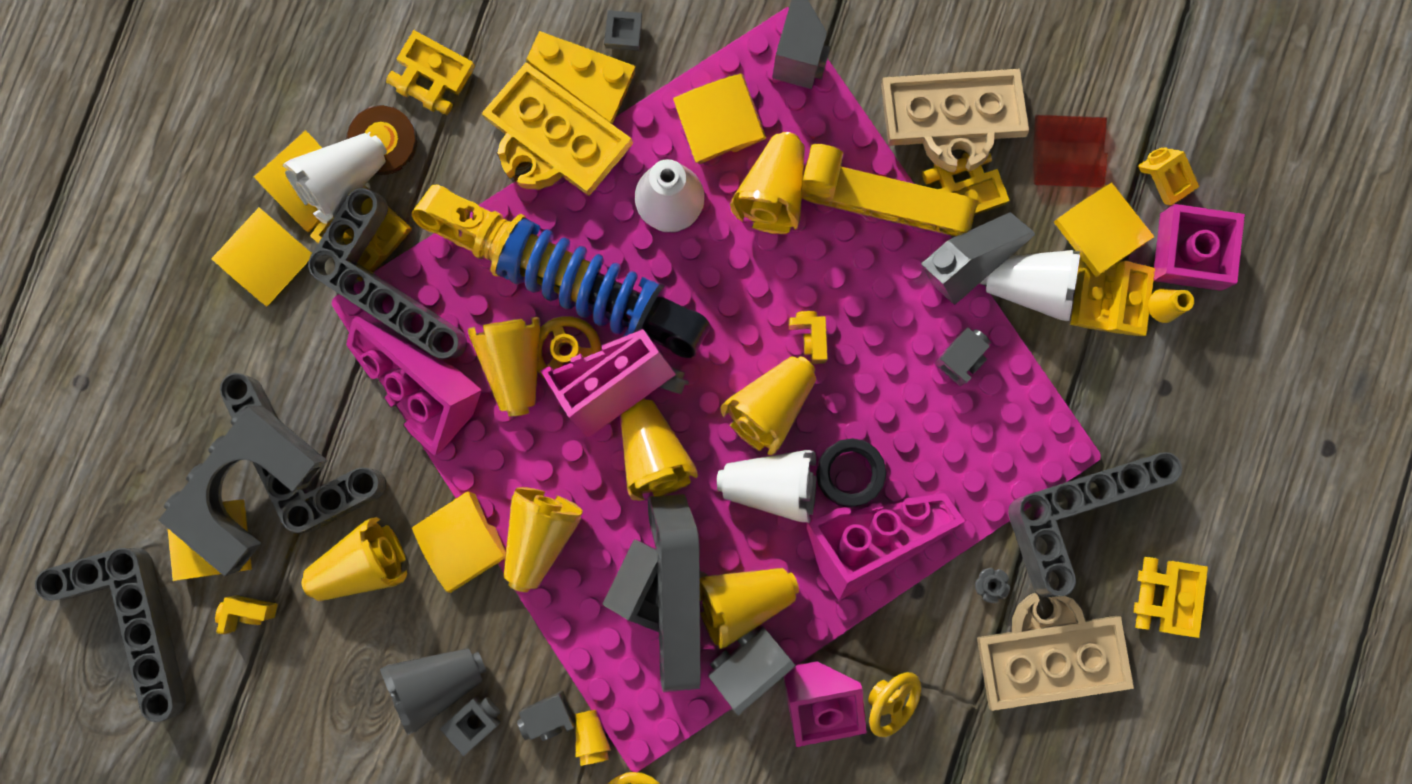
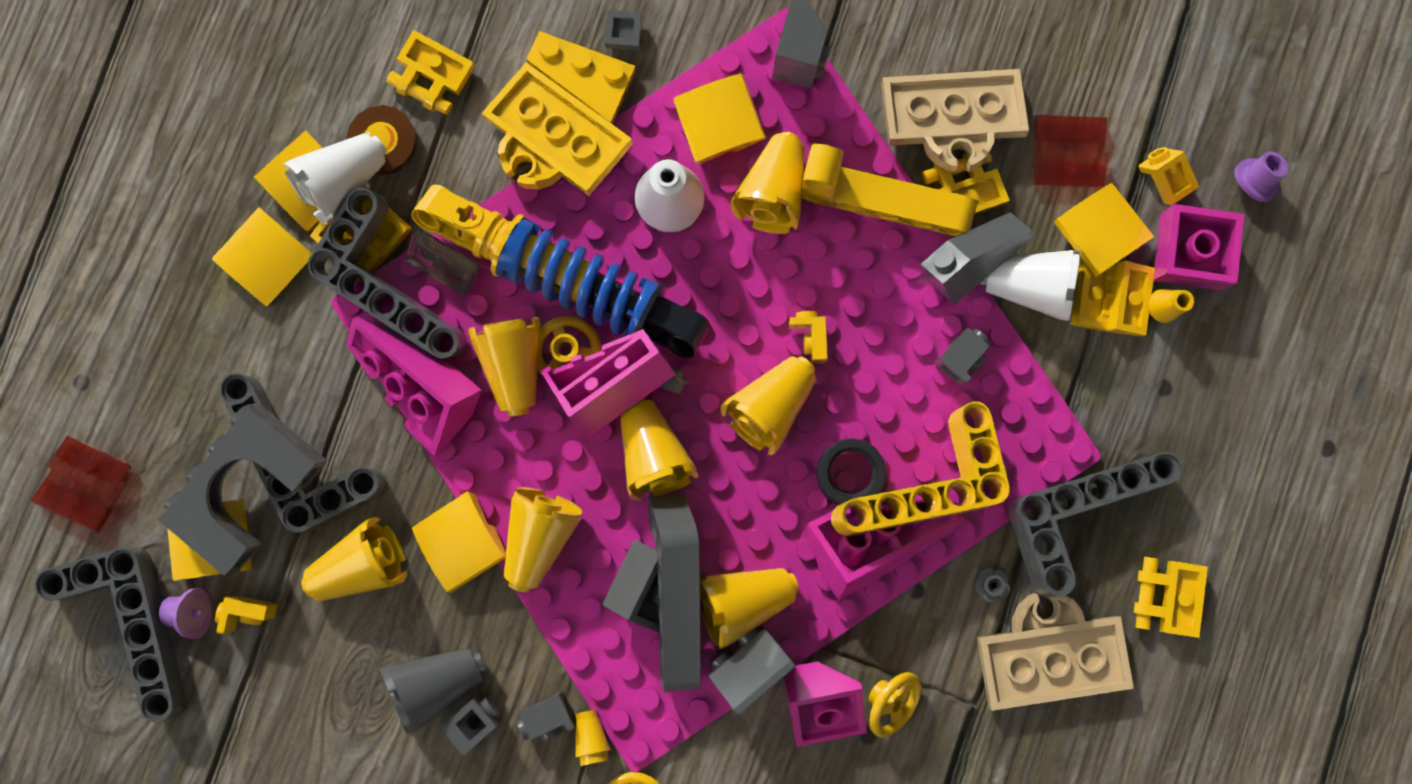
white cone [717,450,816,523] -> none
none -> clear red slope [31,436,132,534]
none -> medium lavender piece [159,588,212,639]
none -> clear smoke plate [405,228,480,296]
none -> yellow beam [831,402,1009,536]
none -> medium lavender piece [1235,151,1288,202]

